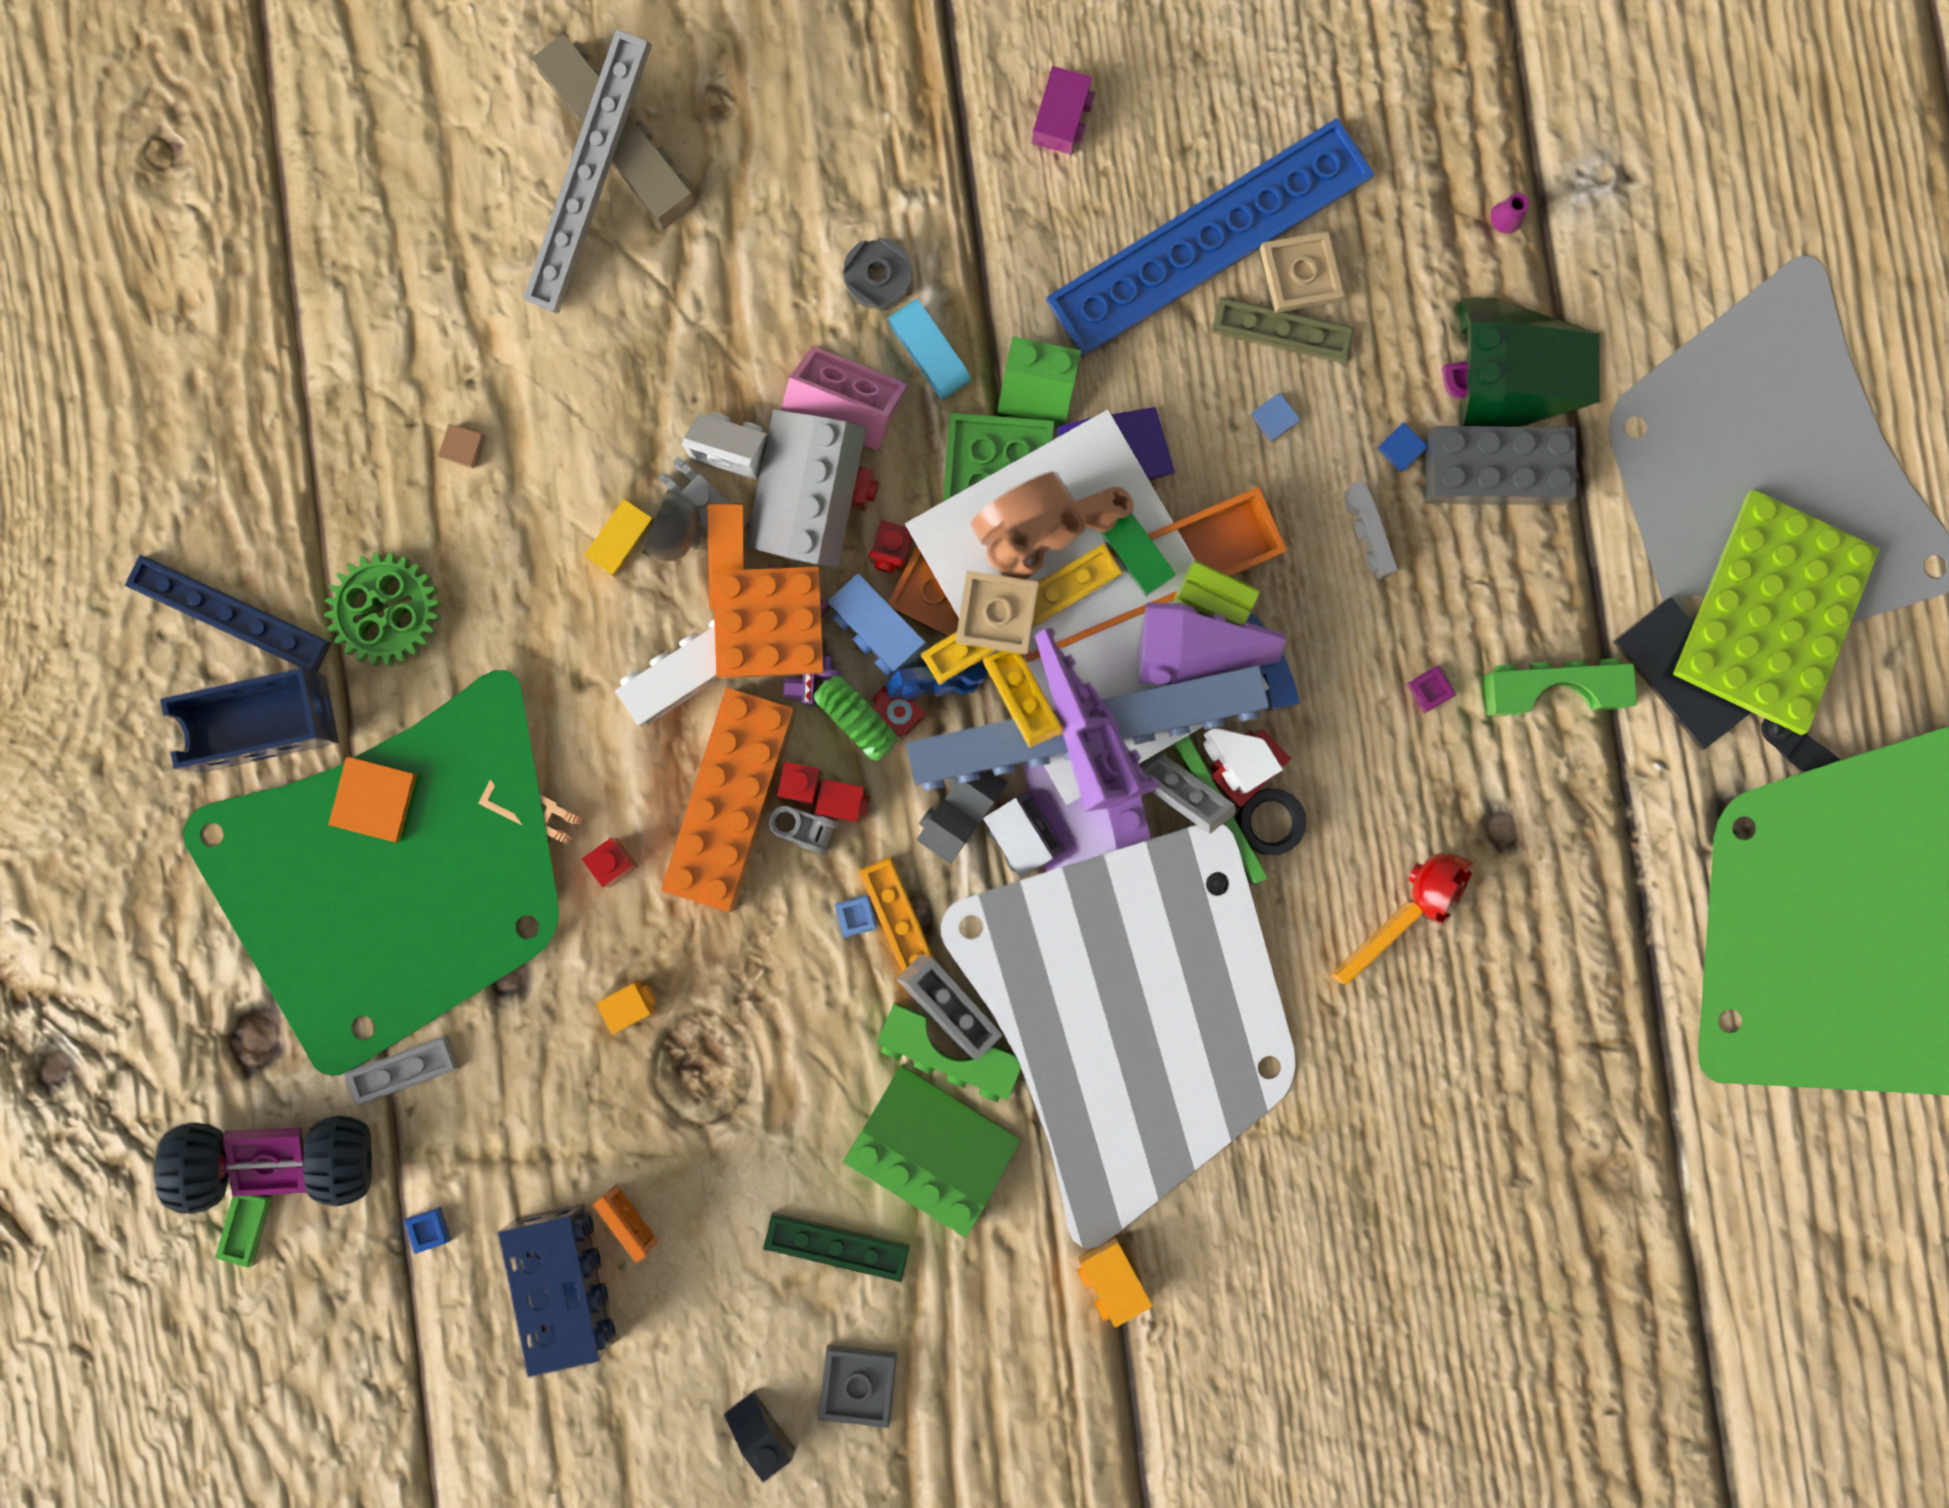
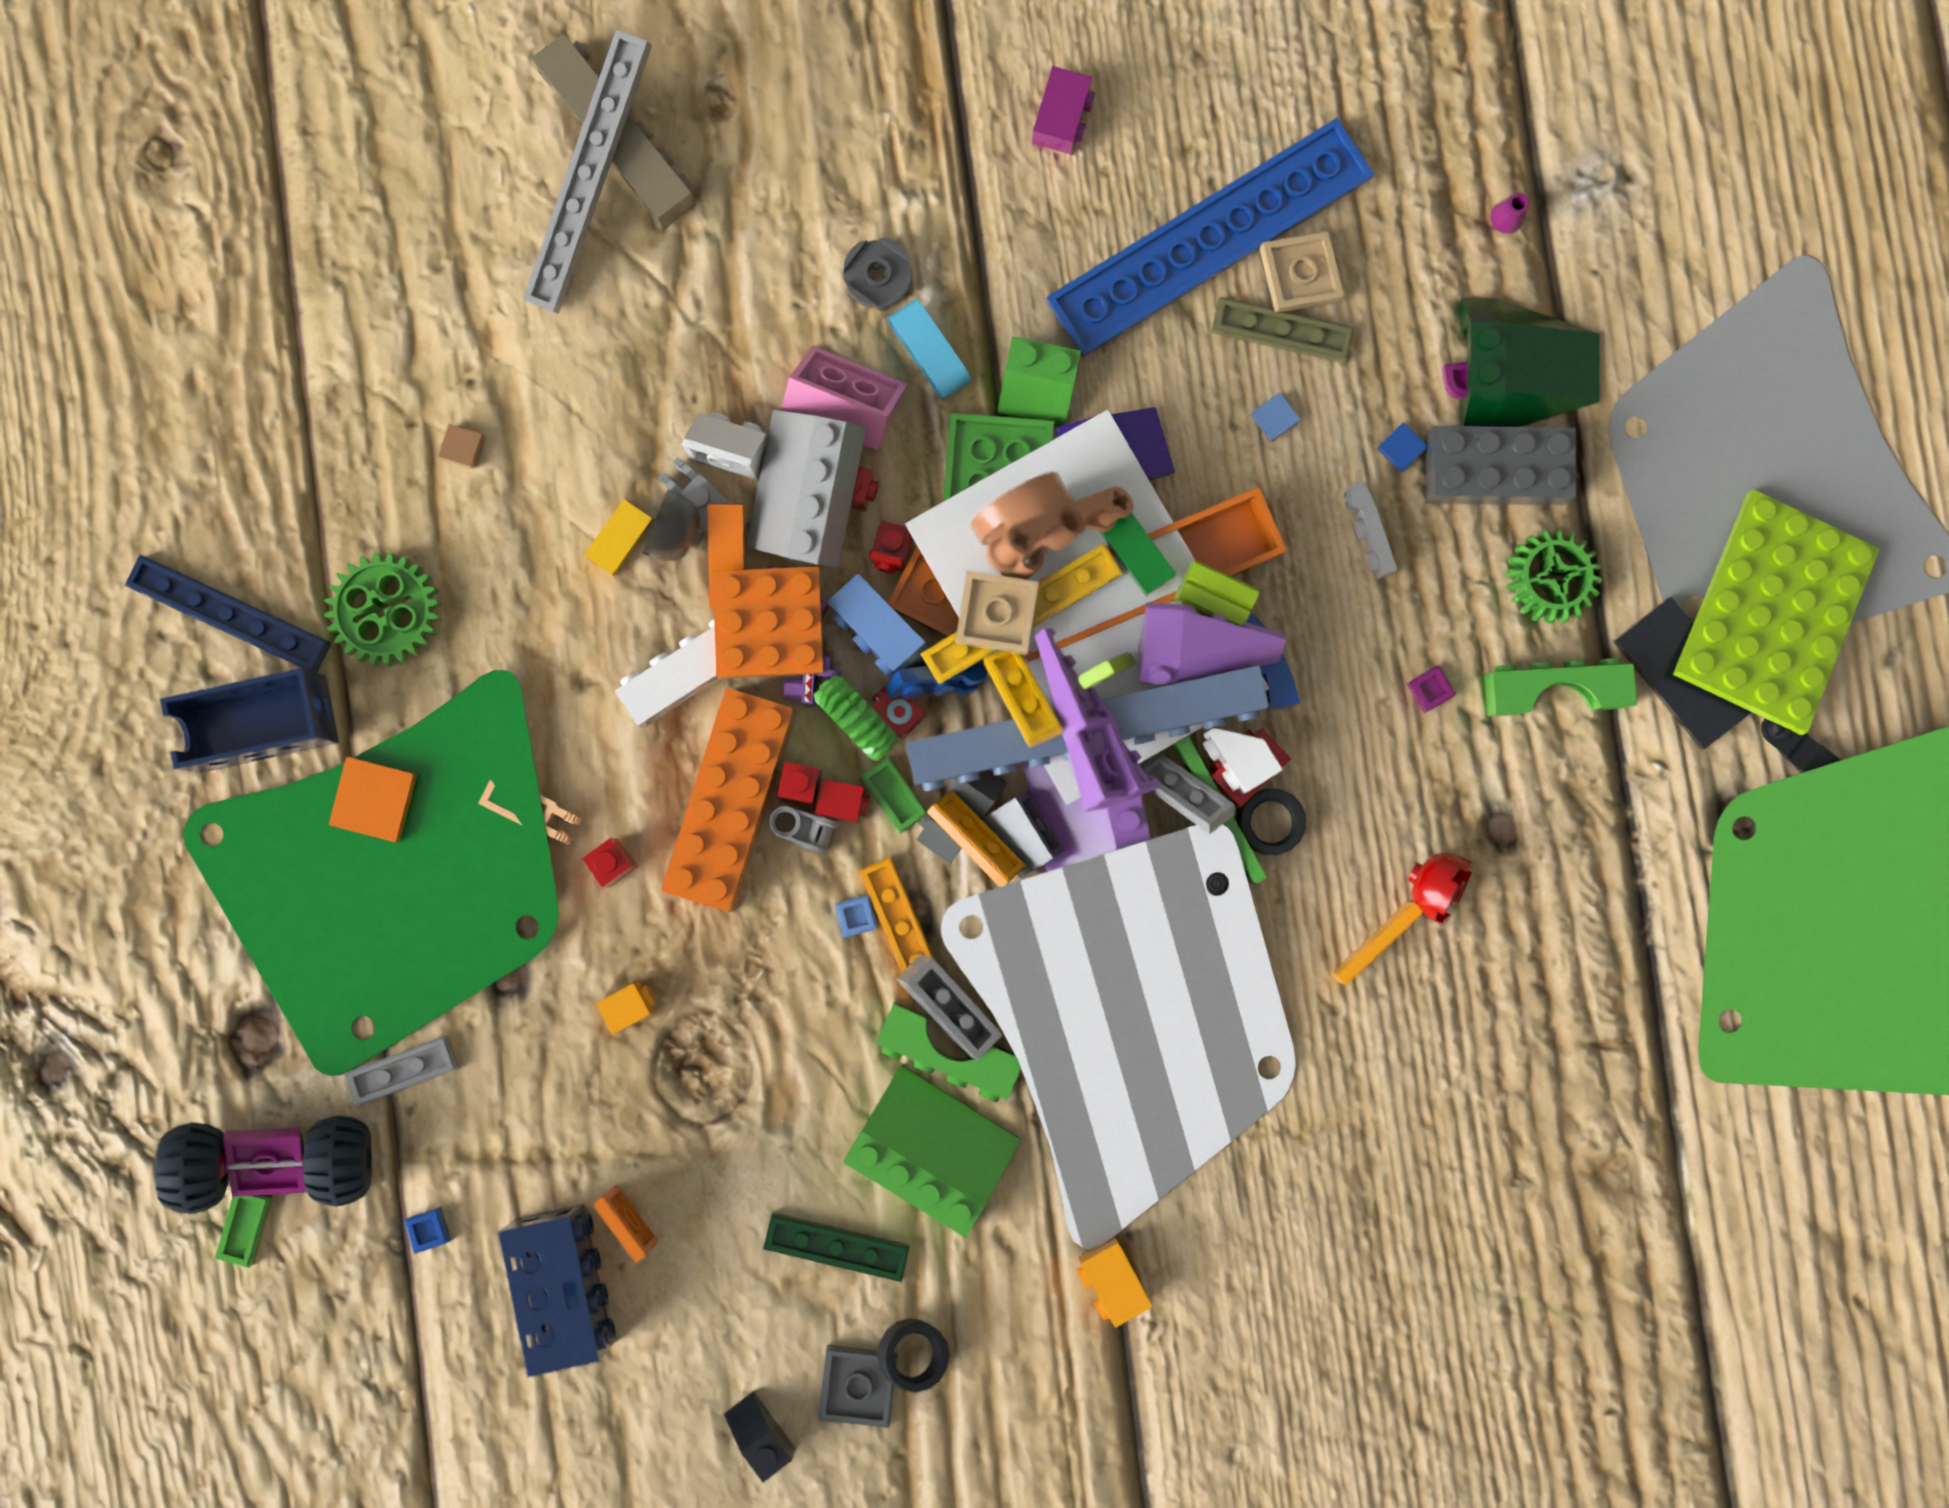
none -> bright green tile [860,756,927,834]
none -> black tyre [877,1318,950,1393]
none -> light orange tile [927,790,1026,887]
none -> lime tile [1078,652,1136,689]
none -> bright green gear [1505,530,1603,624]

